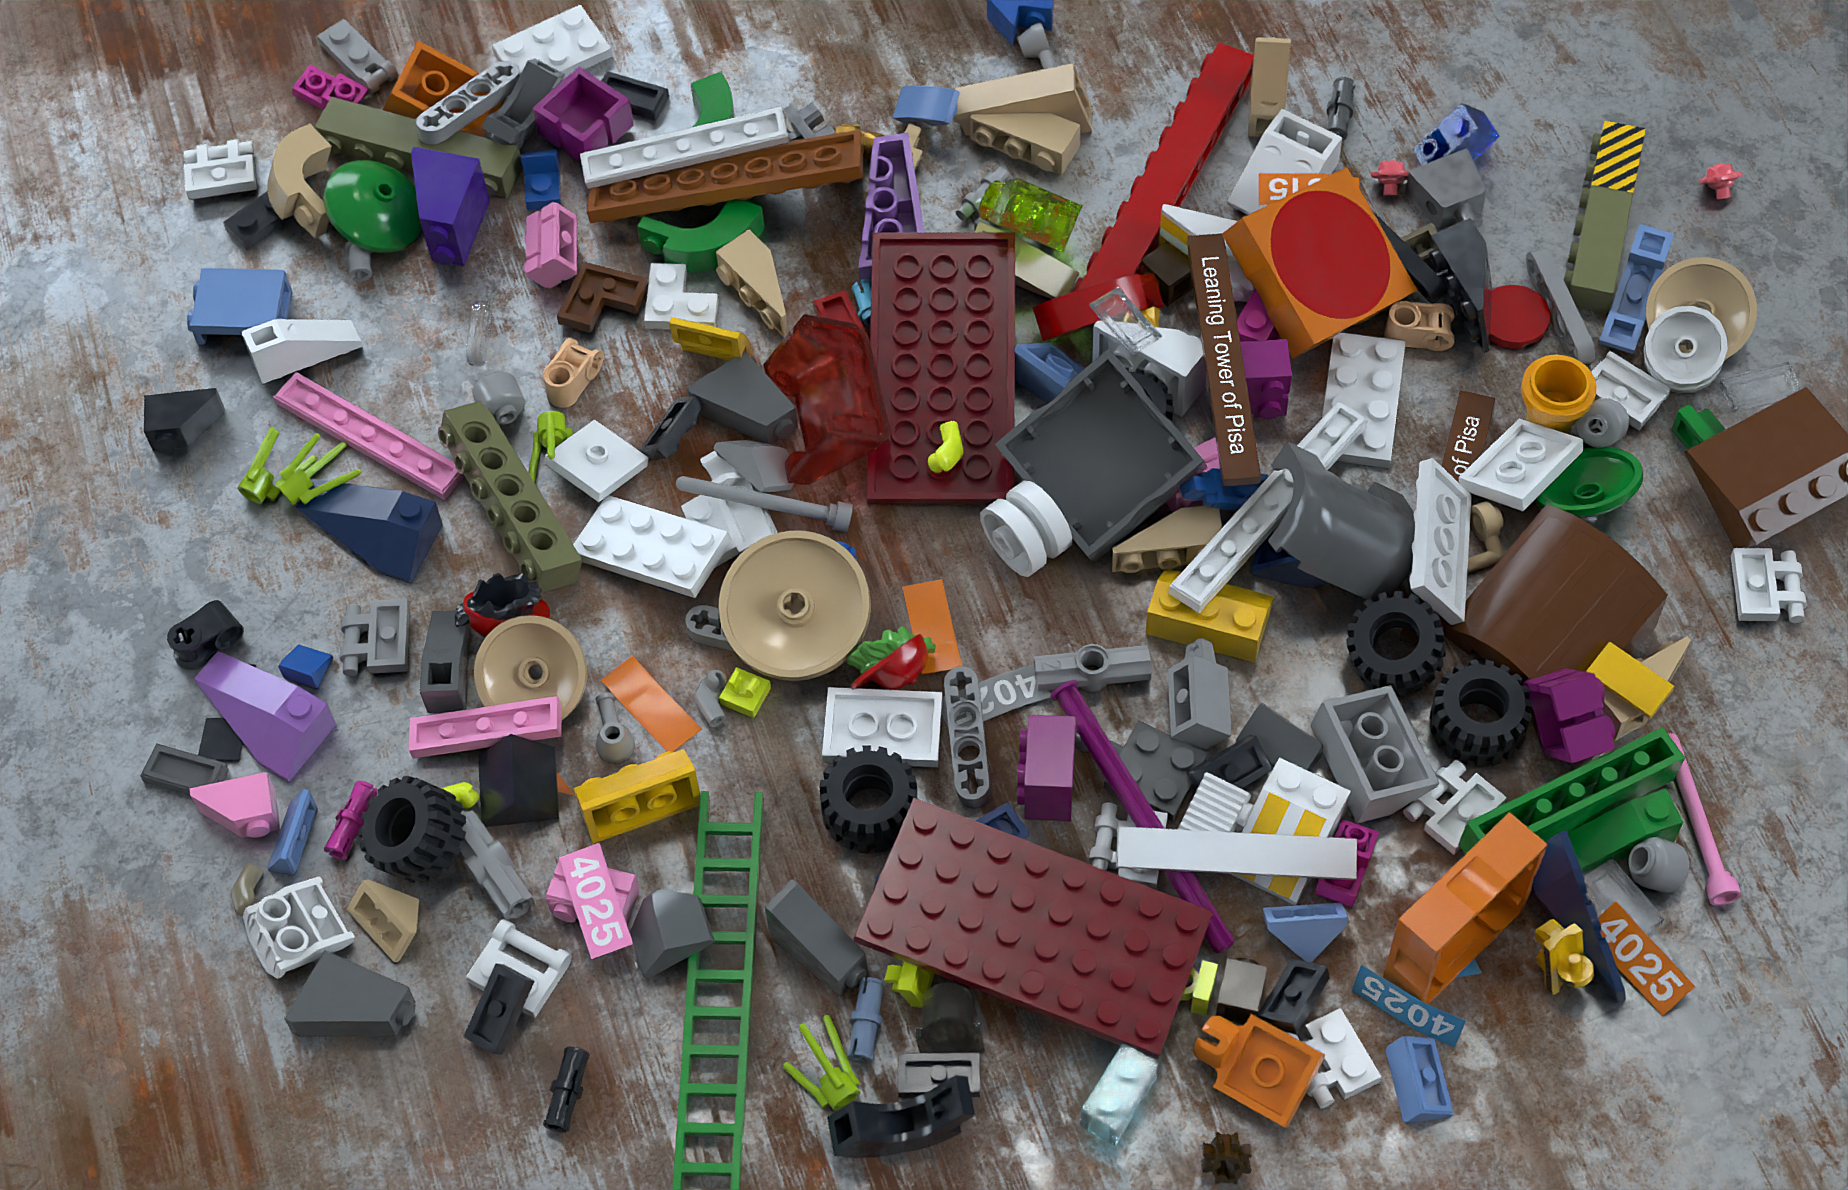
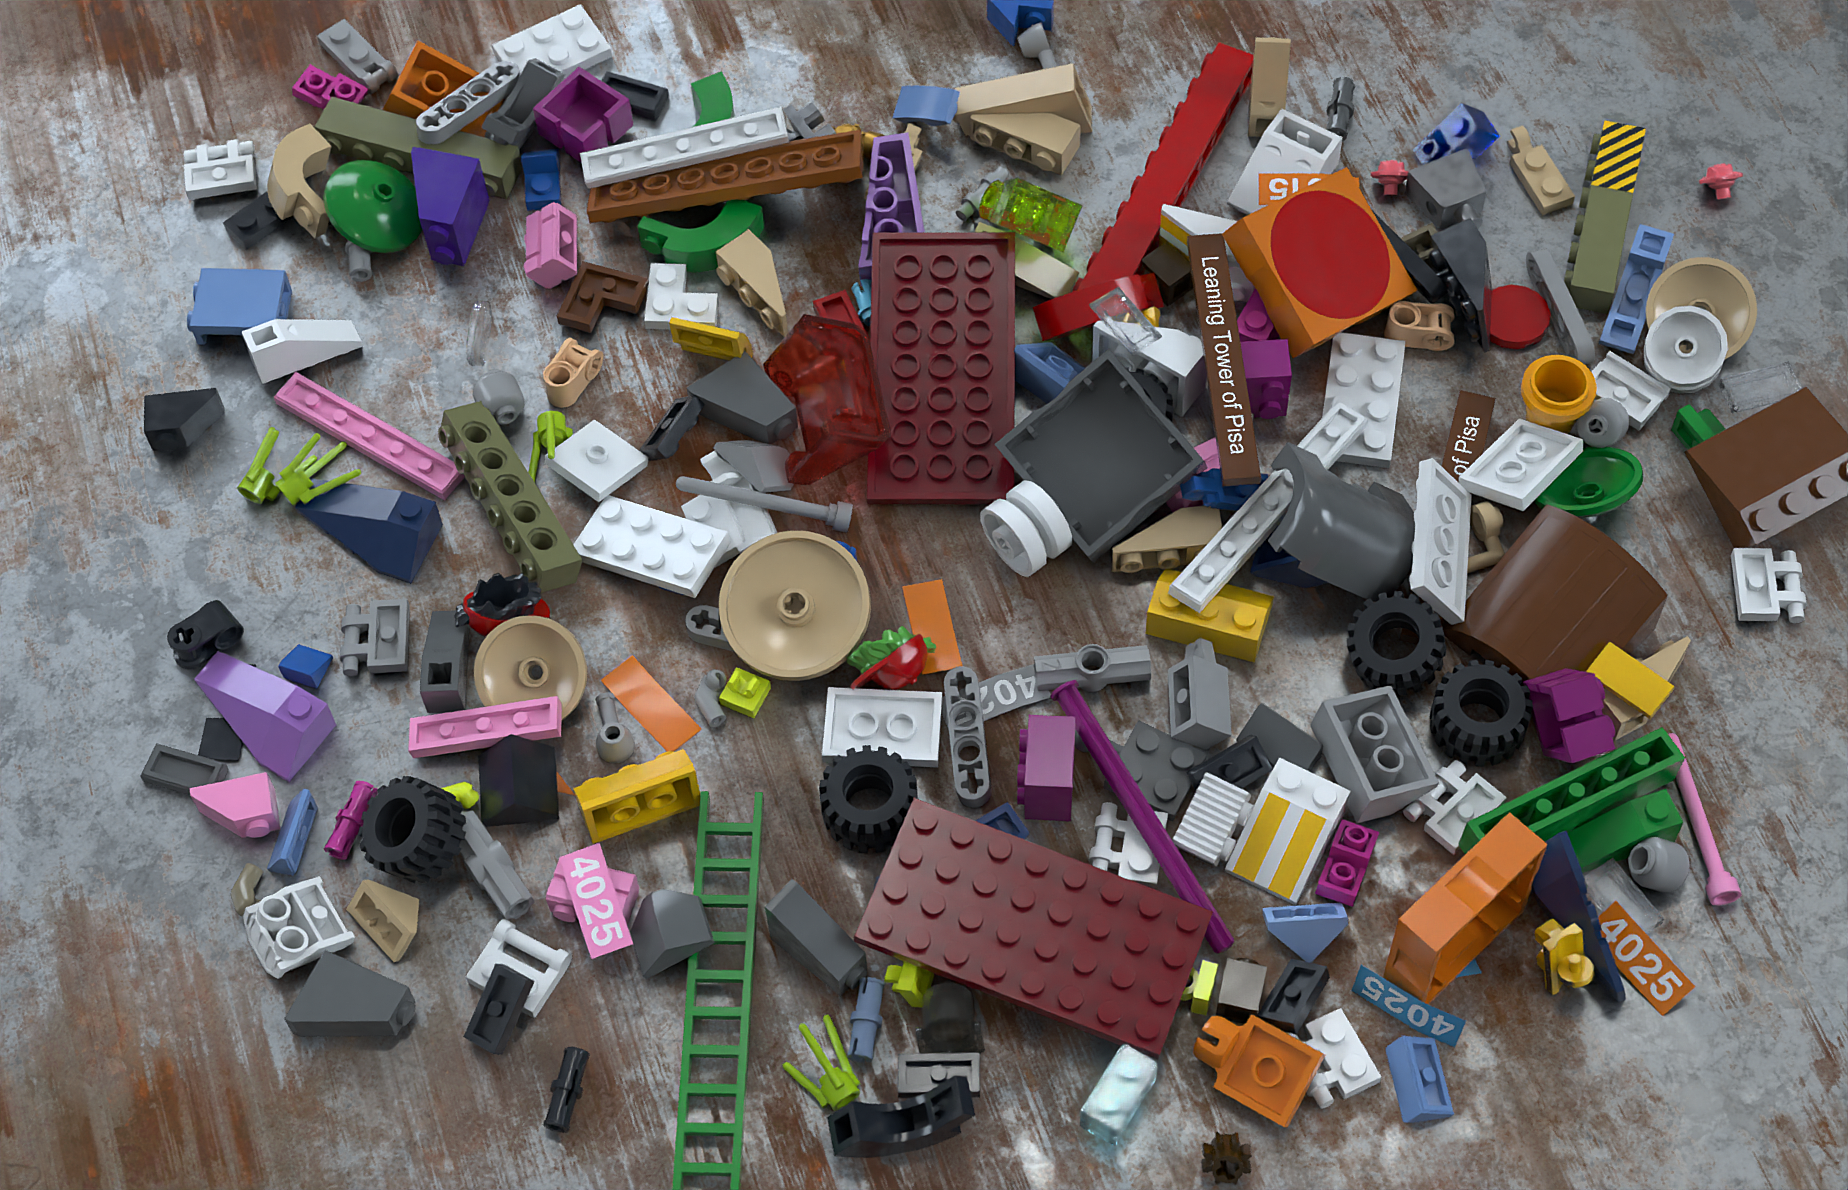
neon yellow arm [928,421,964,473] -> none
white tile [1116,826,1357,880] -> none
none -> tan plate [1507,125,1575,216]

